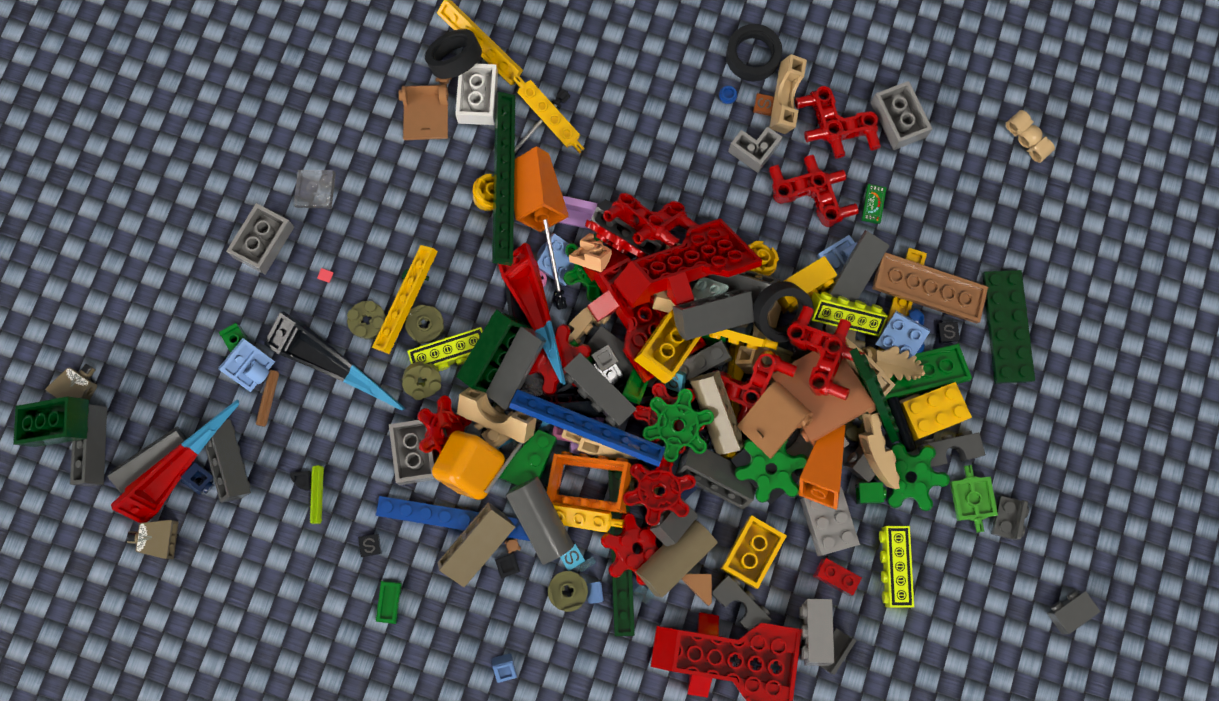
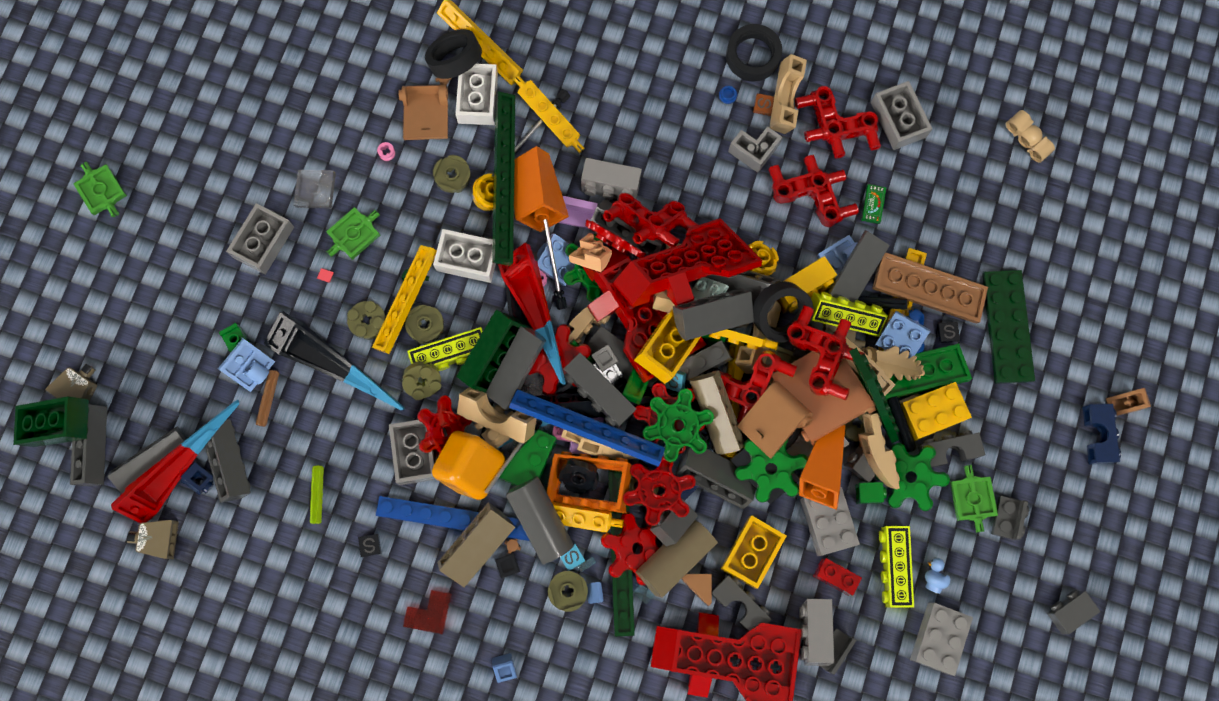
black tile [290,471,311,491] -> none
green tile [376,581,402,624] -> none
none -> bright green plate [73,162,127,217]
none -> bright green plate [326,207,381,260]
none -> bright pink bush [377,142,395,161]
none -> clear red plate [403,590,452,634]
none -> olive plate [433,155,471,193]
none -> white brick [433,229,496,283]
none -> black plate [559,458,599,494]
none -> light grey brick [581,158,642,200]
none -> black axle [858,296,908,310]
none -> light grey brick [910,603,973,676]
none -> light blue animal [925,558,950,594]
none -> dark blue arch [1082,404,1121,465]
none -> medium nougat slope [1106,388,1151,416]

